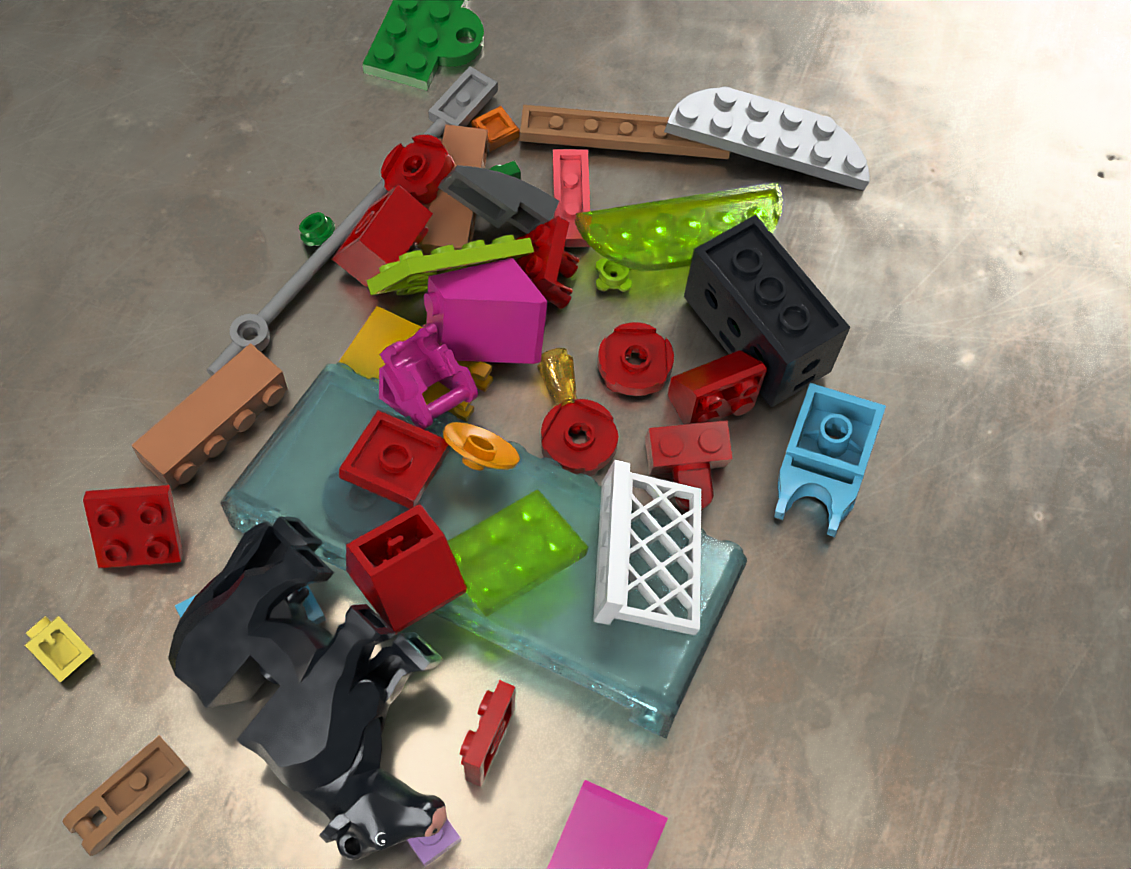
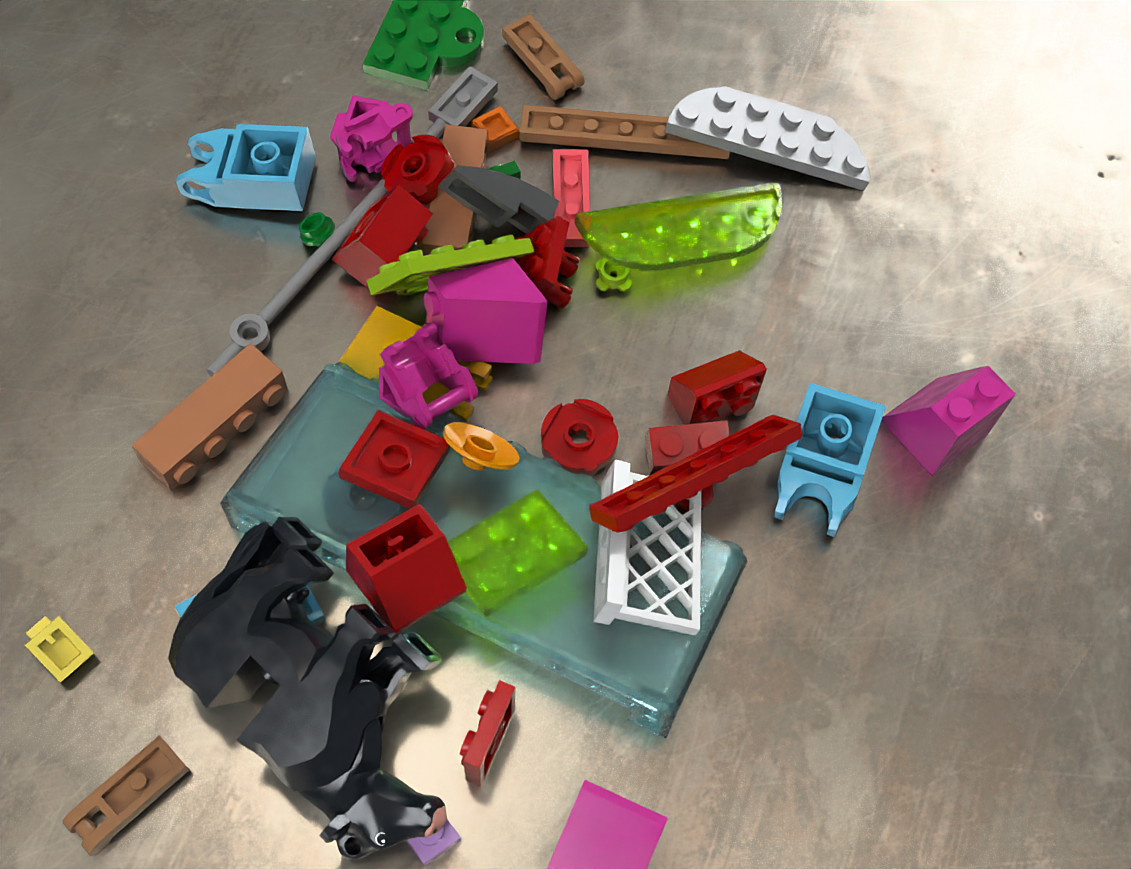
red plate [83,485,183,568] -> none
clear yellow cone [537,348,577,406] -> none
red plate [598,322,674,396] -> none
black piece [684,215,850,408] -> none
none -> medium azure brick [176,124,316,211]
none -> dark pink piece [330,95,413,182]
none -> medium nougat plate [502,14,585,100]
none -> red plate [589,414,802,533]
none -> dark pink slope [882,365,1016,476]

